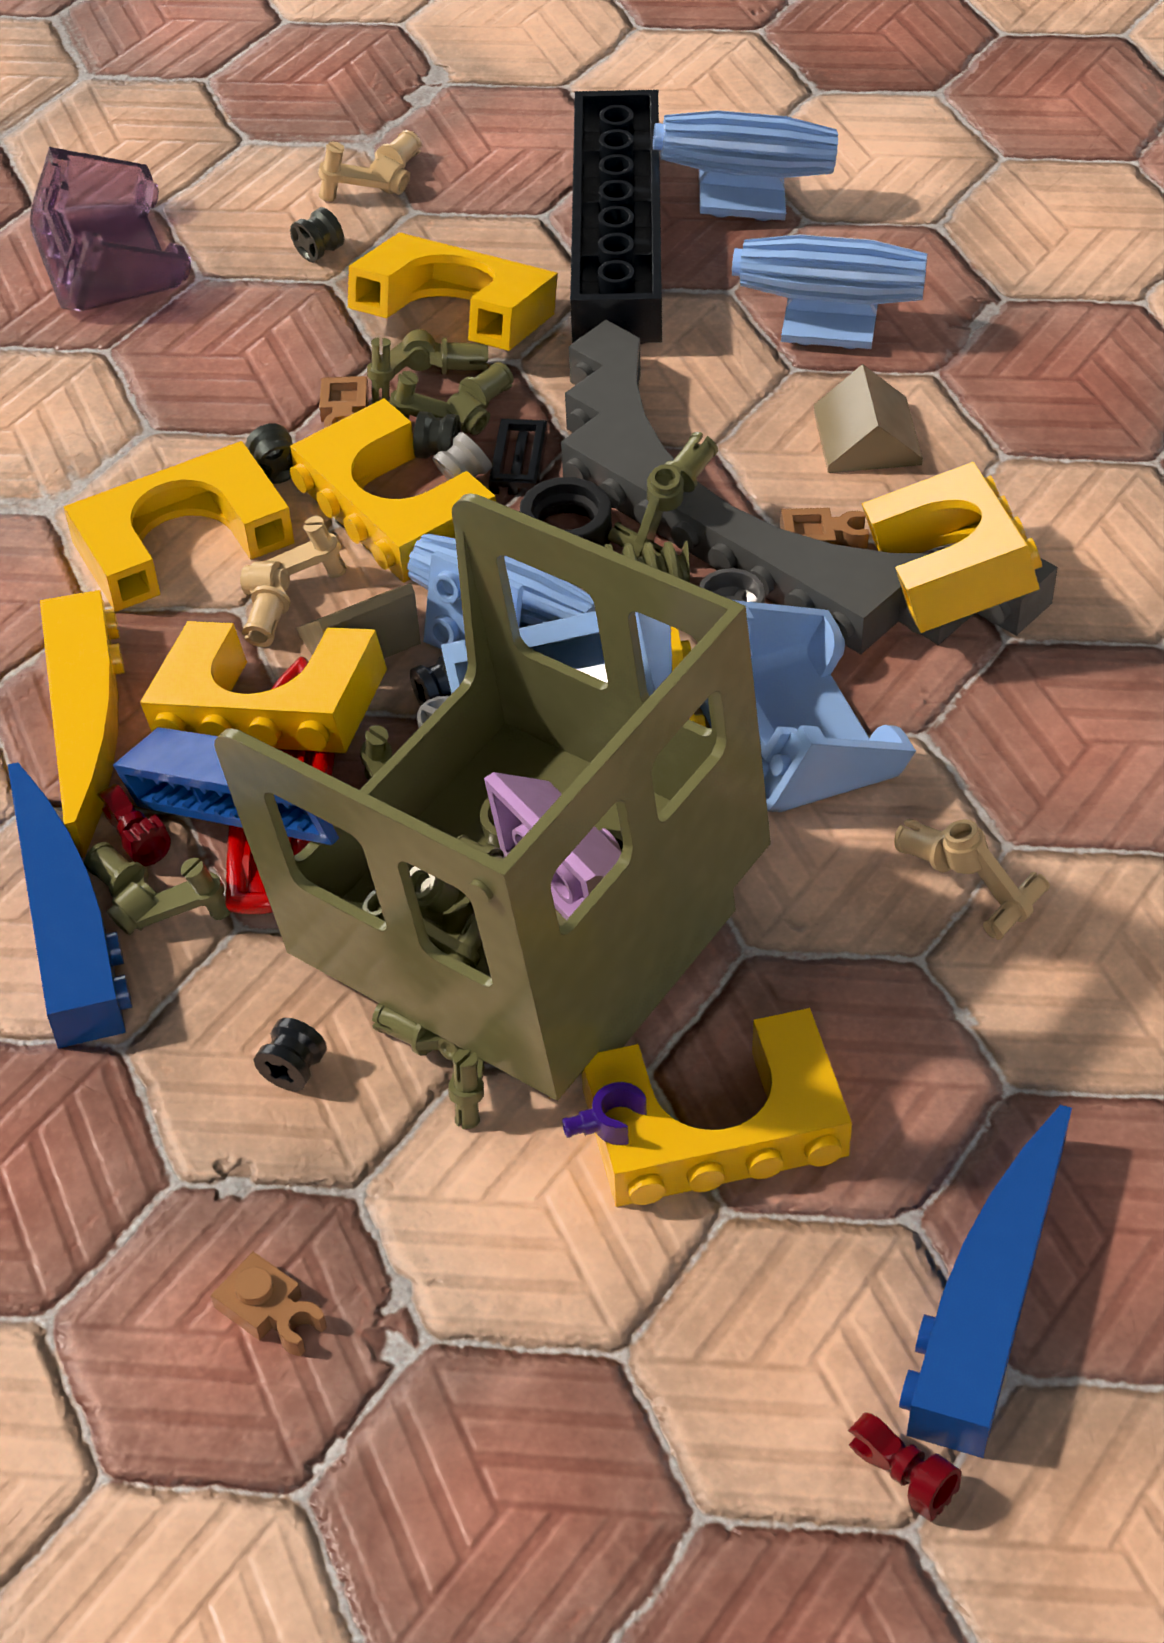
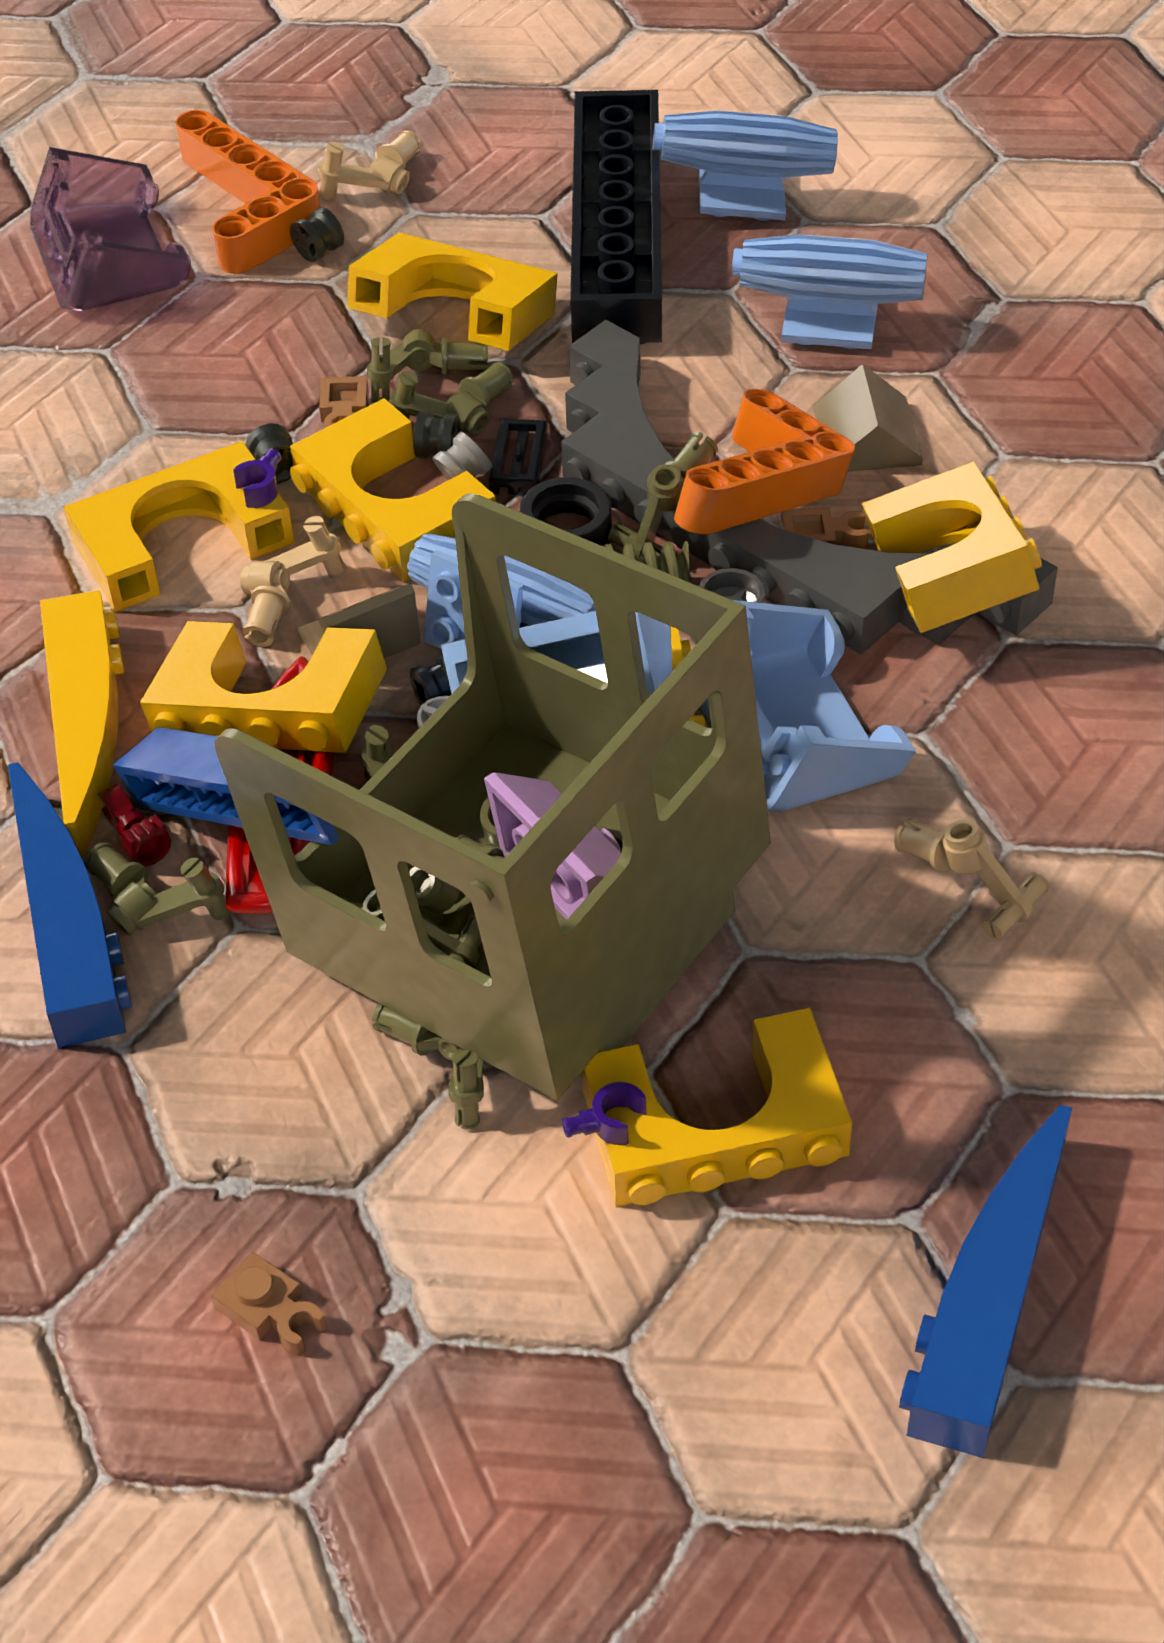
black wheel [253,1017,327,1091] -> none
dark red piece [848,1412,962,1522] -> none
none -> orange beam [175,110,321,274]
none -> dark purple piece [233,449,281,508]
none -> orange beam [674,389,855,534]

